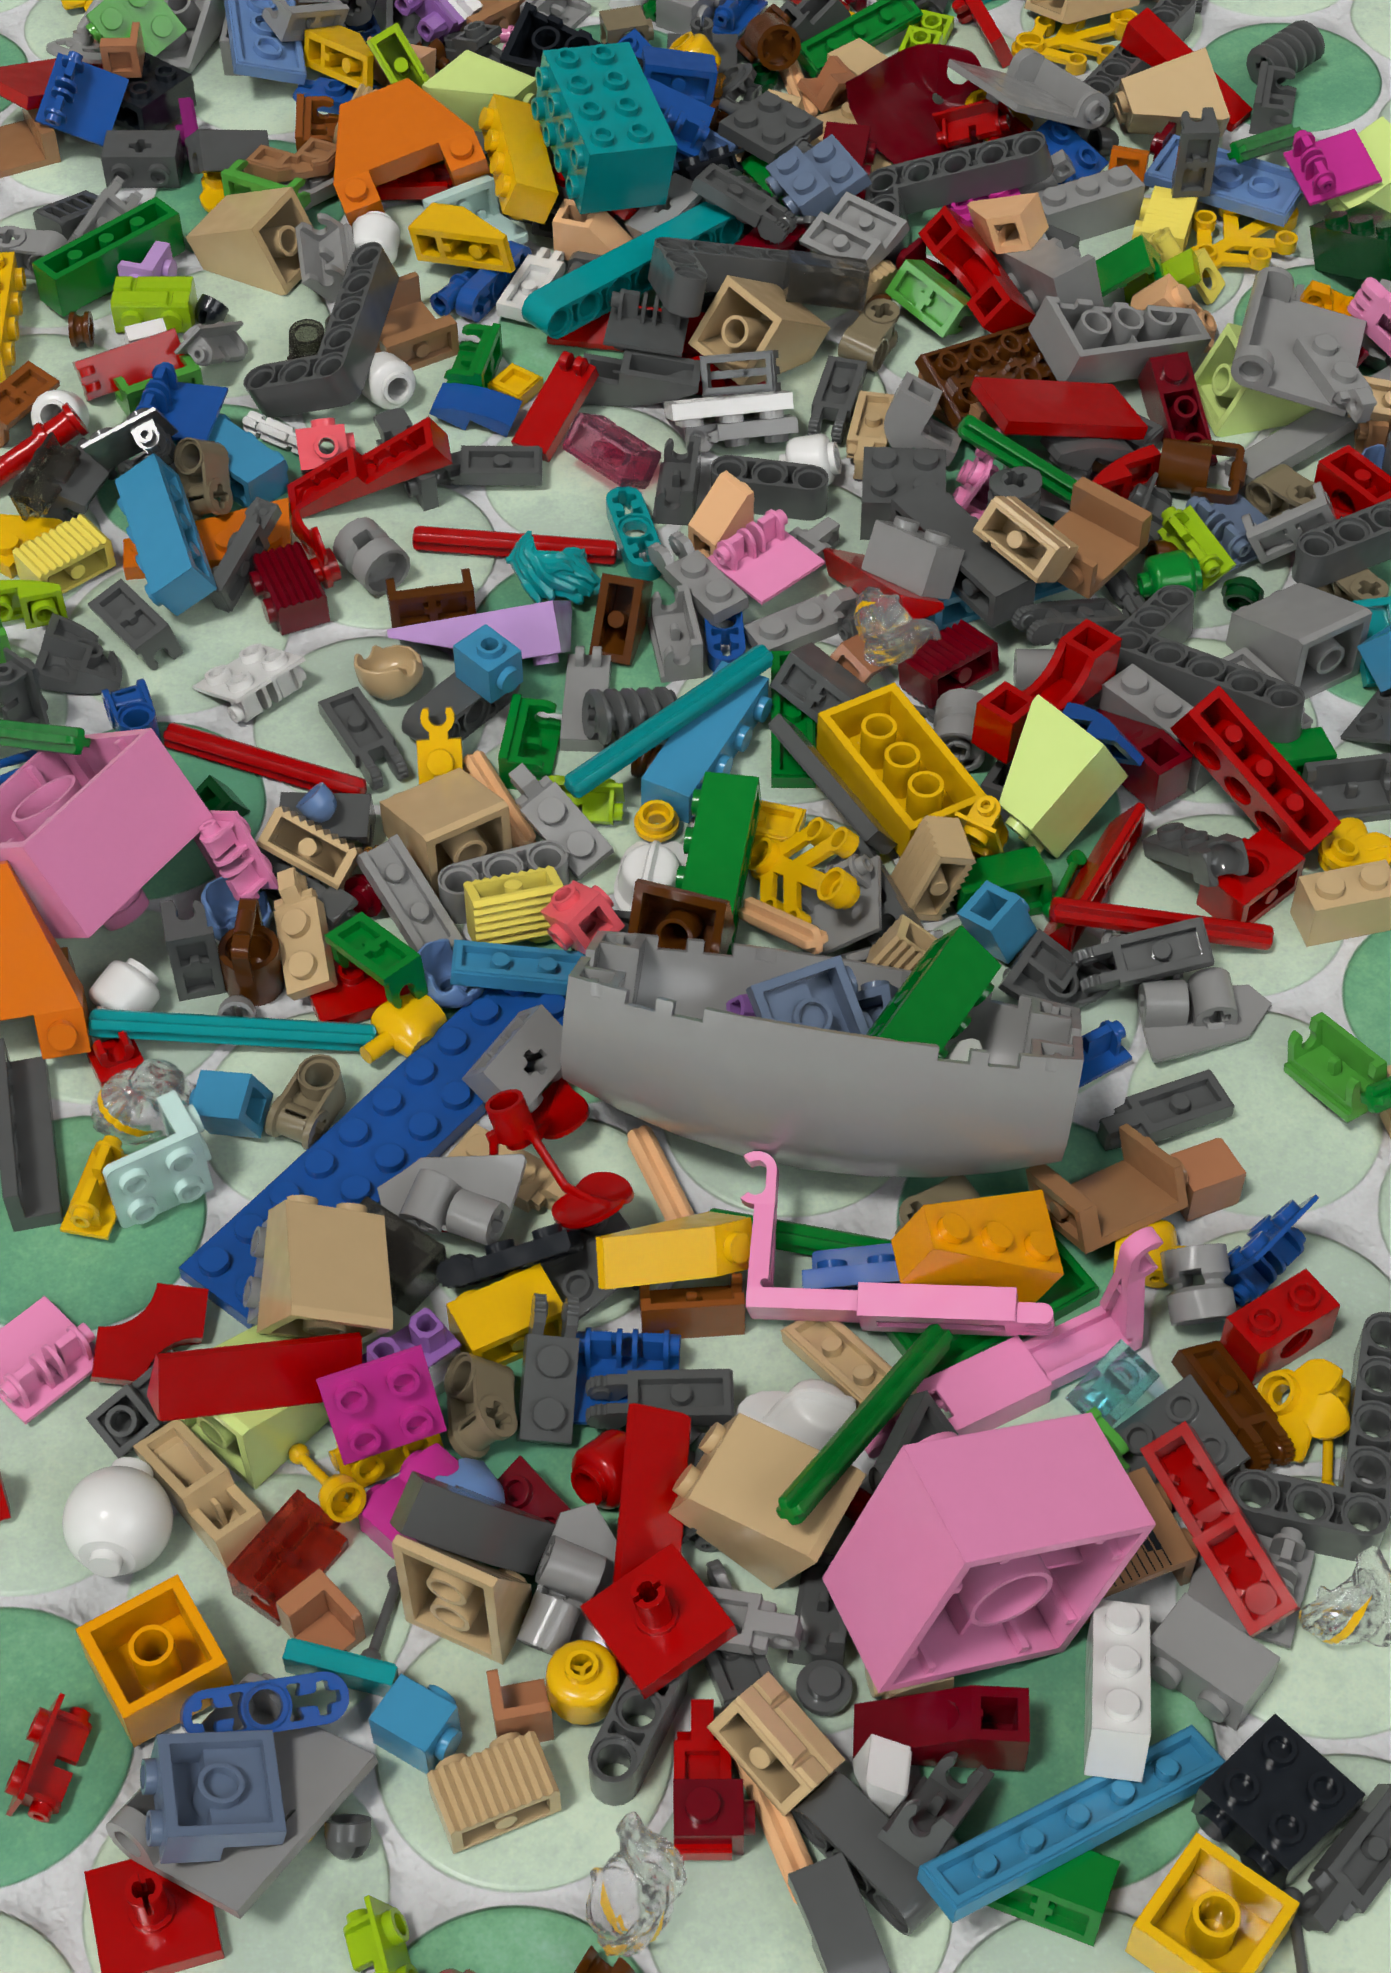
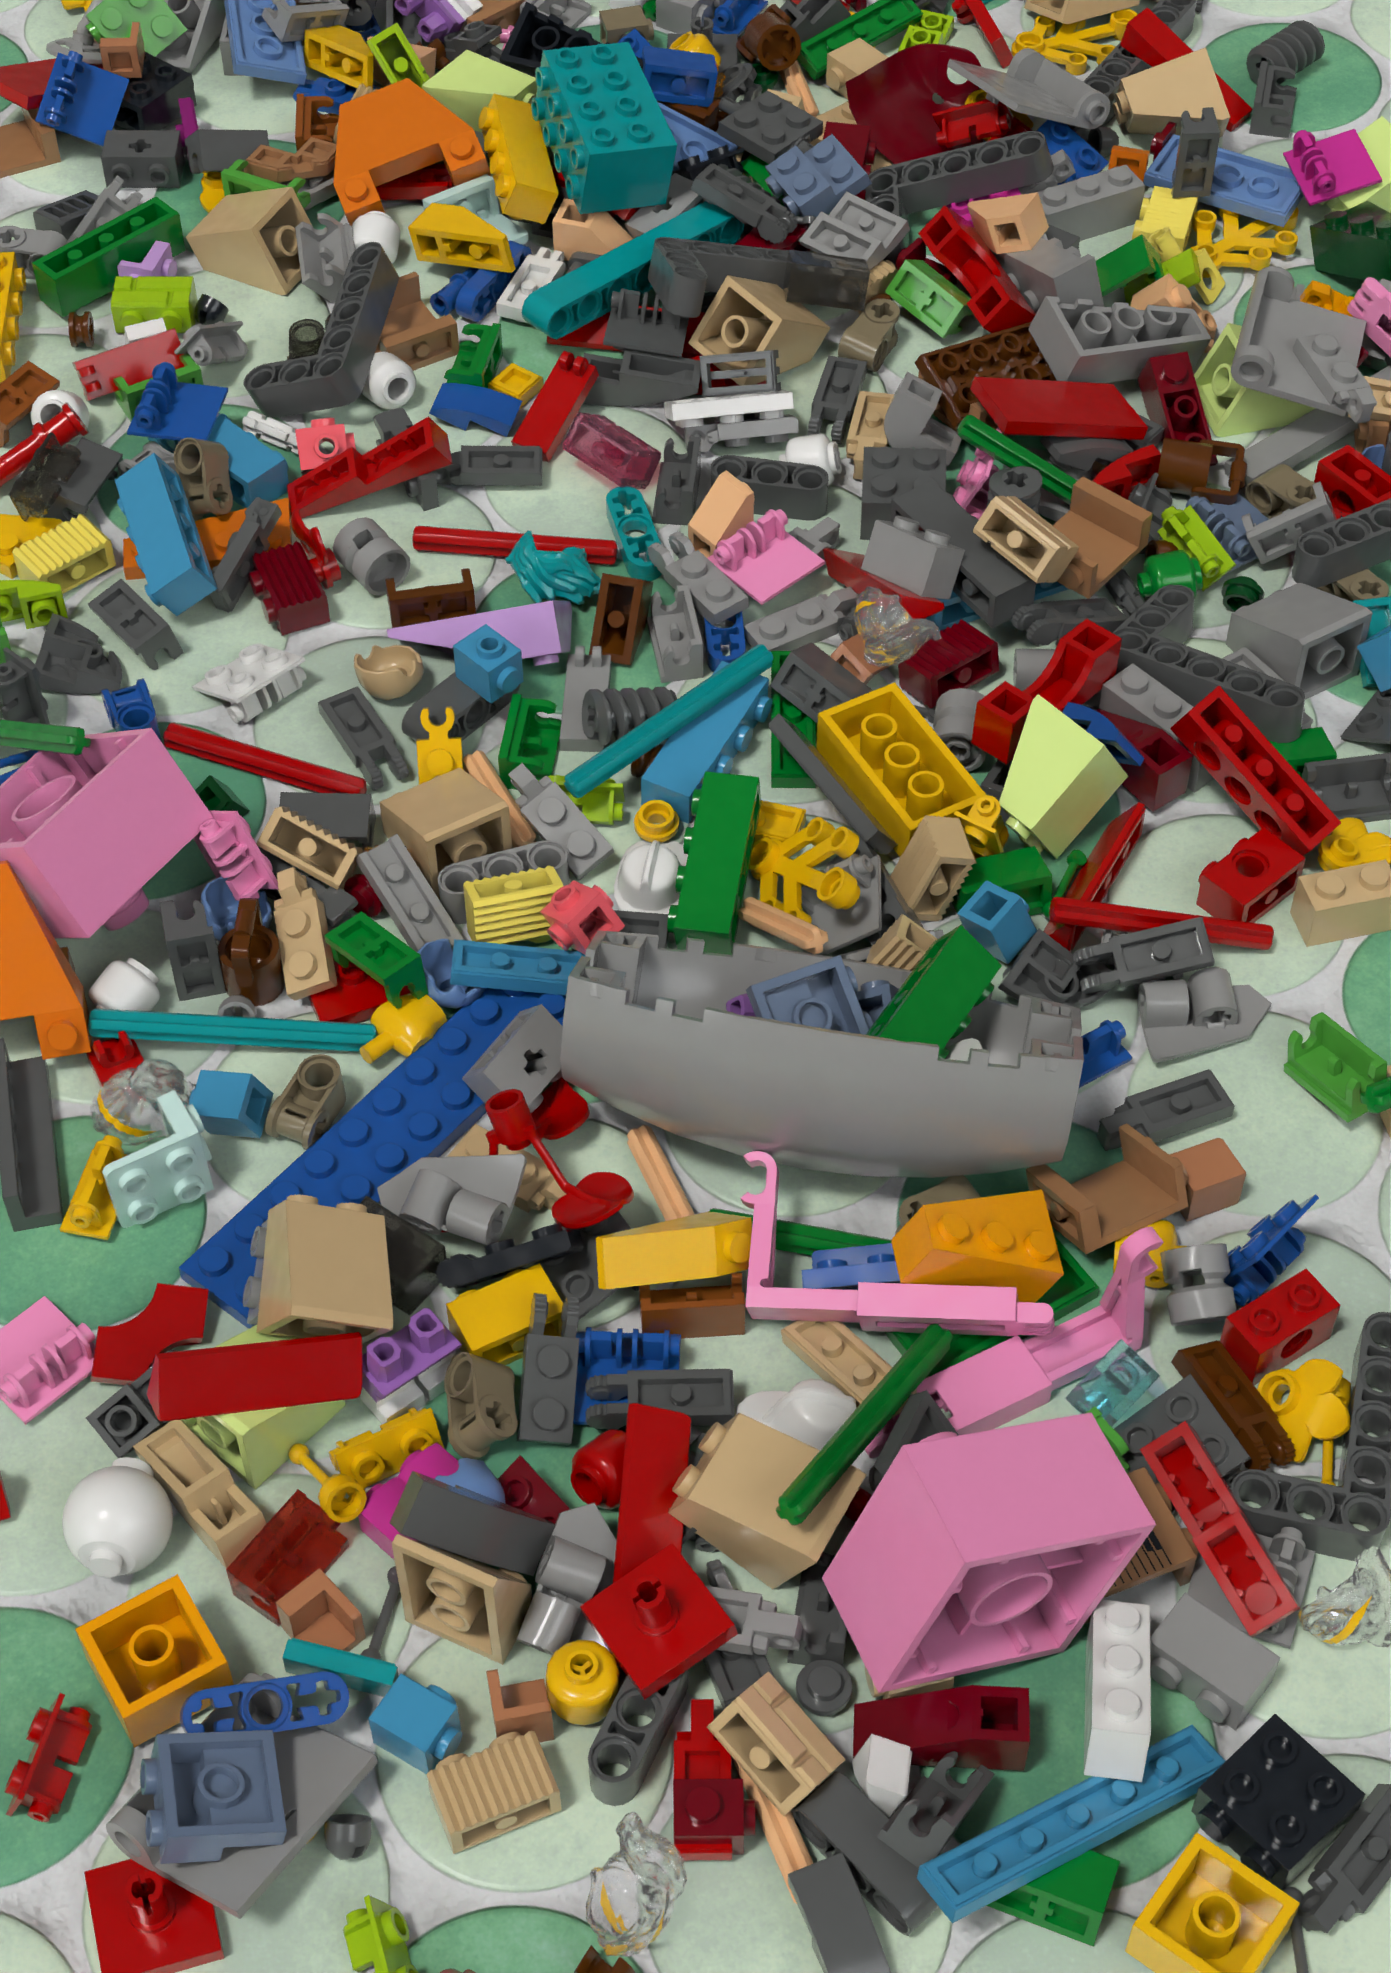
dark grey hinge [80,407,179,470] -> none
medium blue hinge [296,782,337,823] -> none
dark pink hinge [316,1344,447,1465] -> none
reddish brown slope [628,878,735,954] -> none
blue hinge [647,78,715,157] -> none
nougat panel [797,56,856,113] -> none
dark grey plate [1141,822,1249,887] -> none
green axle [1227,124,1301,164] -> none

